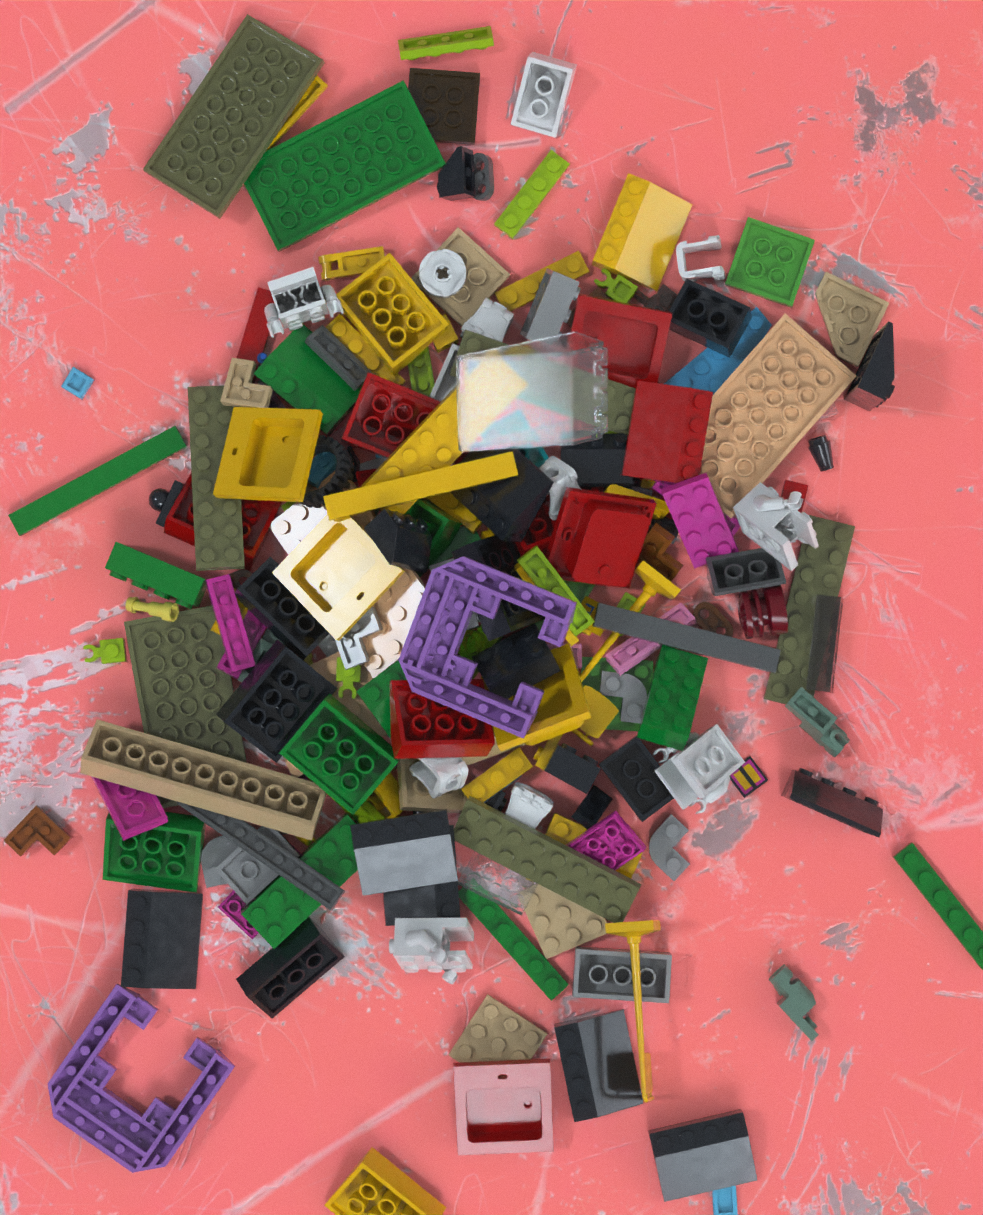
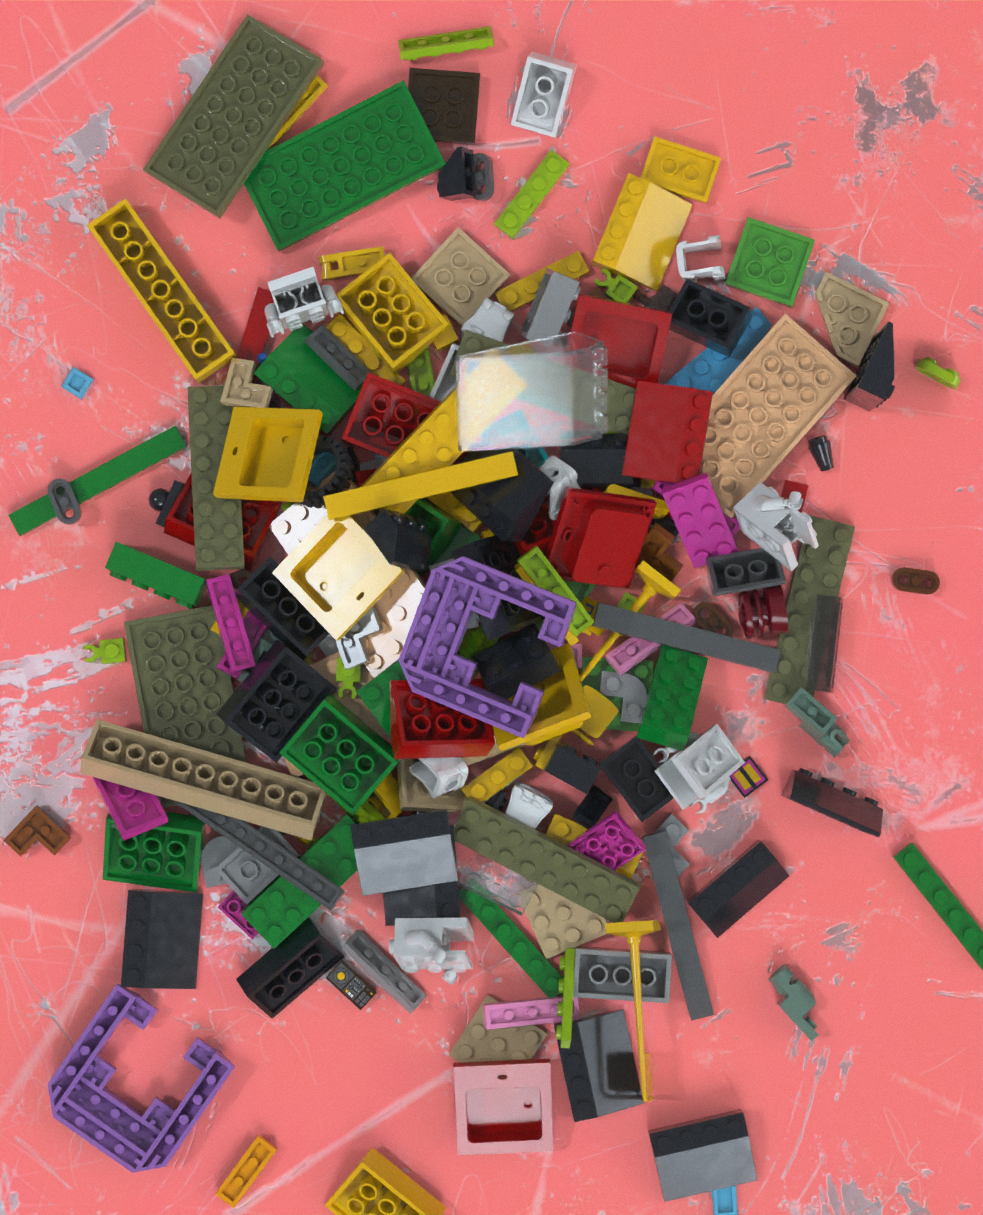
light yellow piece [125,597,179,622] -> none
white plate [419,249,466,298] -> none
none -> dark grey plate [48,478,82,525]
none -> yellow brick [87,198,237,383]
none -> light orange plate [215,1134,278,1208]
none -> tile [326,960,377,1010]
none -> light grey plate [341,930,427,1014]
none -> bright pink plate [483,996,579,1030]
none -> lime plate [556,948,575,1048]
none -> yellow plate [641,136,721,204]
none -> dark grey tile [642,830,714,1021]
none -> black slope [686,840,789,938]
none -> reddish brown plate [891,567,940,595]
none -> lime plate [915,357,961,390]

